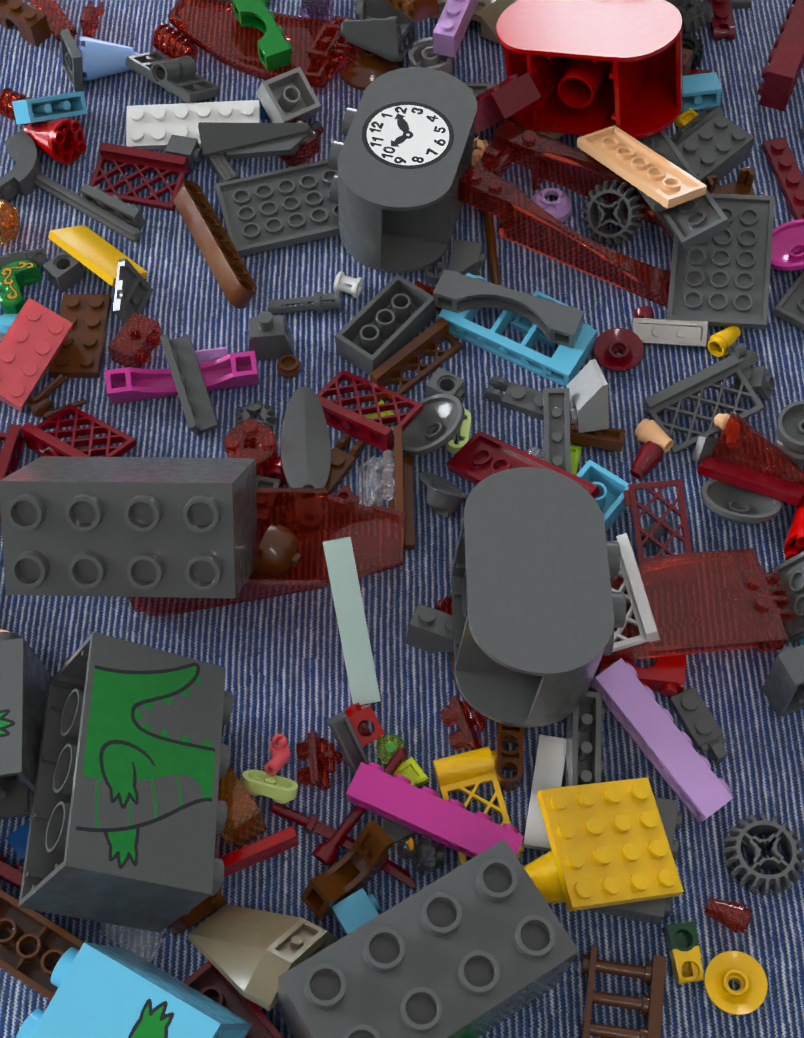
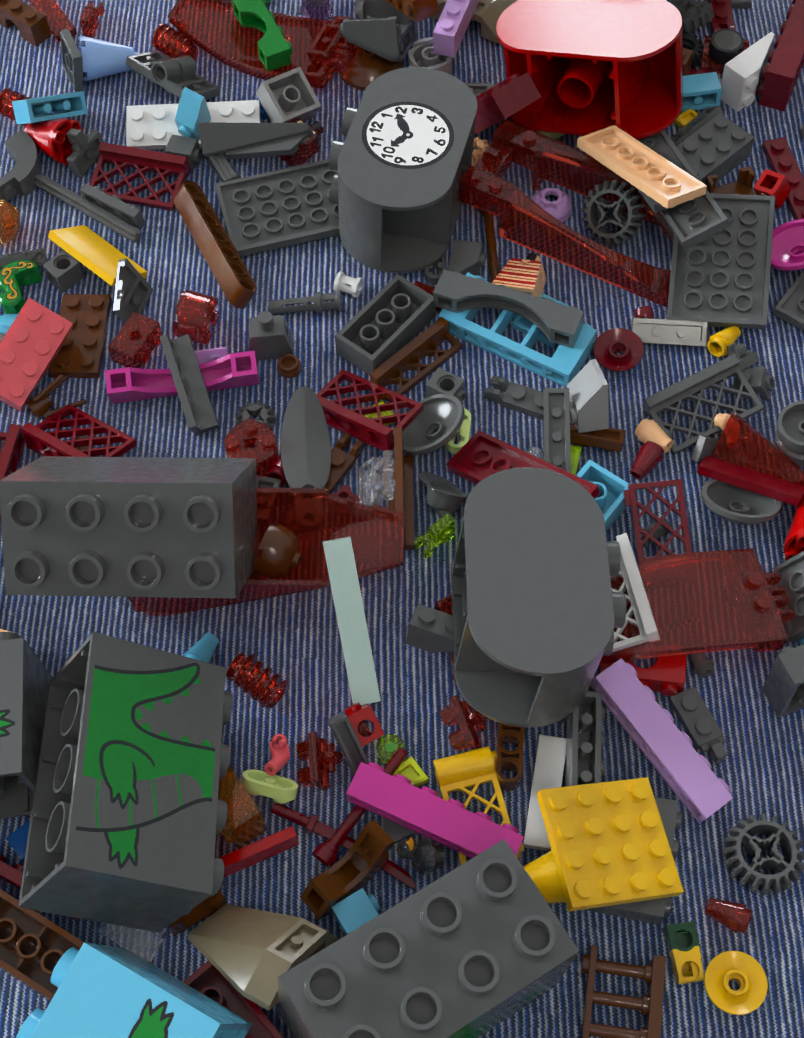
none -> dark grey hinge [66,128,104,178]
none -> clear red brick [172,290,219,345]
none -> medium azure slope [175,87,211,139]
none -> medium azure cone [184,633,219,663]
none -> clear red piece [226,653,289,709]
none -> clear neon green plate [414,513,455,558]
none -> light nougat torso [492,253,546,298]
none -> dark grey pin [684,640,714,678]
none -> piece [701,29,749,74]
none -> white slope [721,32,775,112]
none -> red brick [753,169,791,209]

